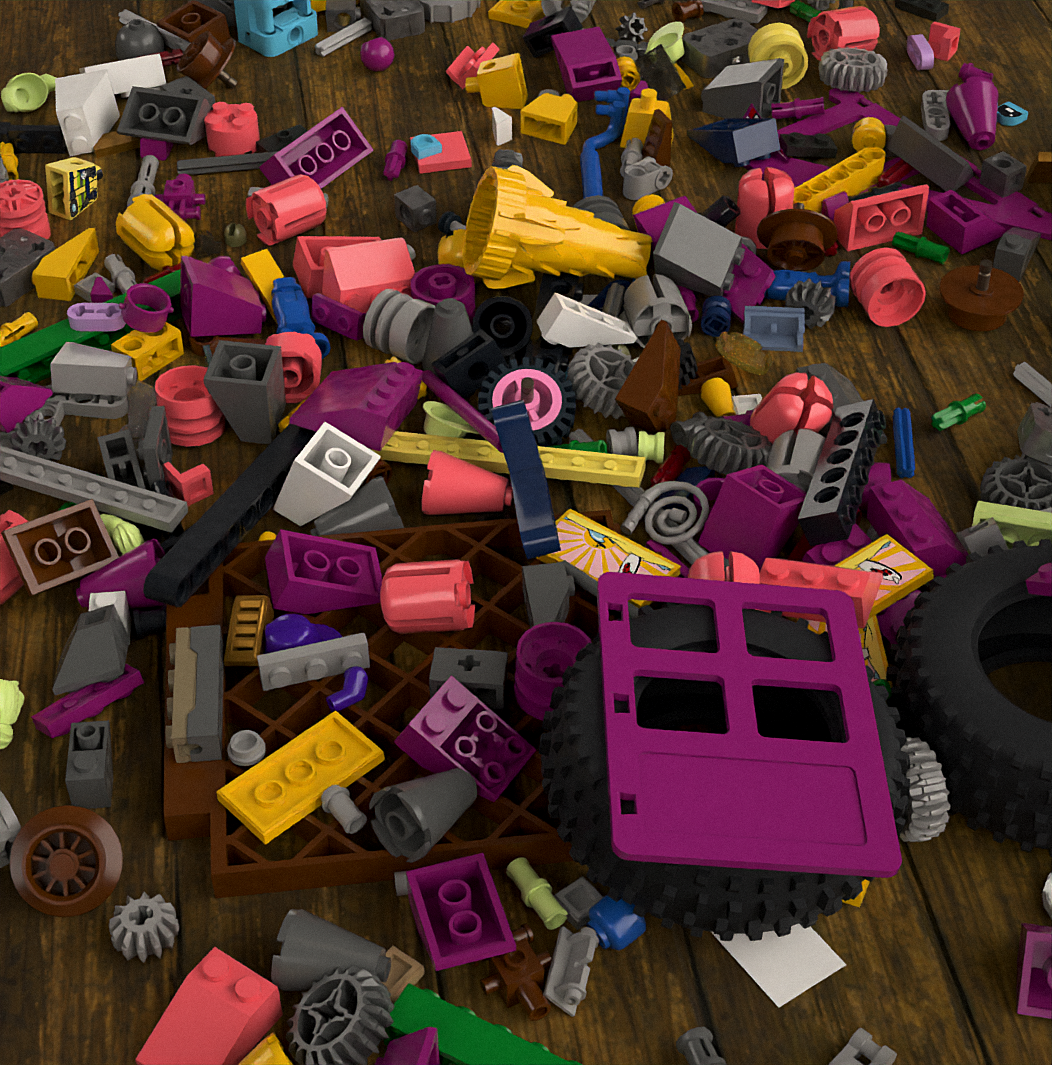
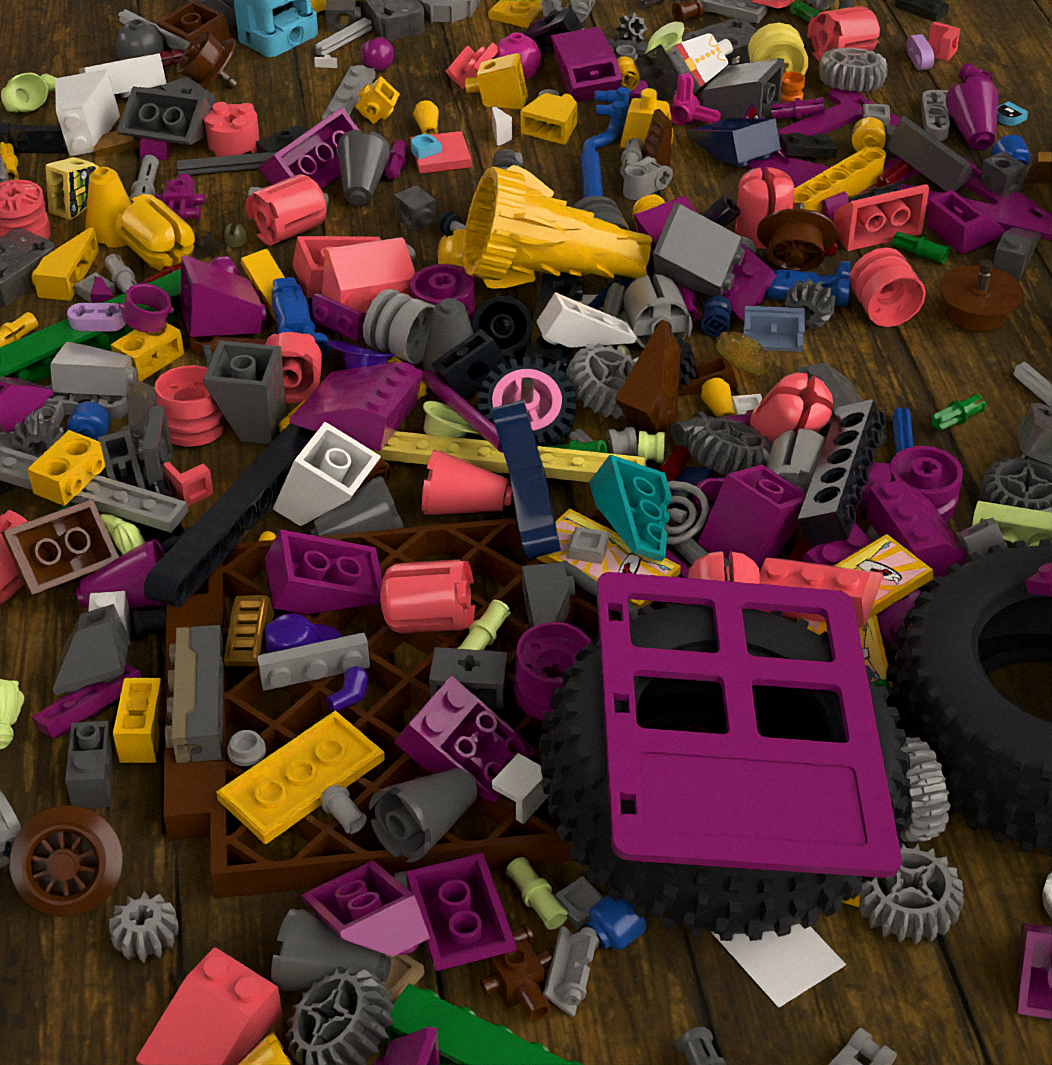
none -> yellow brick [27,430,106,506]
none -> blue head [66,401,111,441]
none -> yellow cone [85,167,131,248]
none -> yellow brick [113,678,165,763]
none -> magenta slope [301,860,430,957]
none -> white piece [314,54,337,68]
none -> light grey plate [322,65,375,121]
none -> dark purple piece [327,341,395,369]
none -> dark grey cone [336,130,390,206]
none -> yellow brick [355,76,399,124]
none -> yellow cone [413,101,439,135]
none -> yellowish green pin [457,600,511,650]
none -> dark pink cylinder [492,32,542,79]
none -> white panel [492,753,549,824]
none -> light grey tile [568,527,609,564]
none -> teal wedge [589,454,672,562]
none -> white torso [668,33,733,94]
none -> dark pink axle [670,73,721,126]
none -> orange wheel [780,71,805,103]
none -> light grey gear [859,841,964,945]
none -> light grey tile [862,104,890,125]
none -> magenta wheel [890,446,963,522]
none -> blue head [991,135,1031,166]

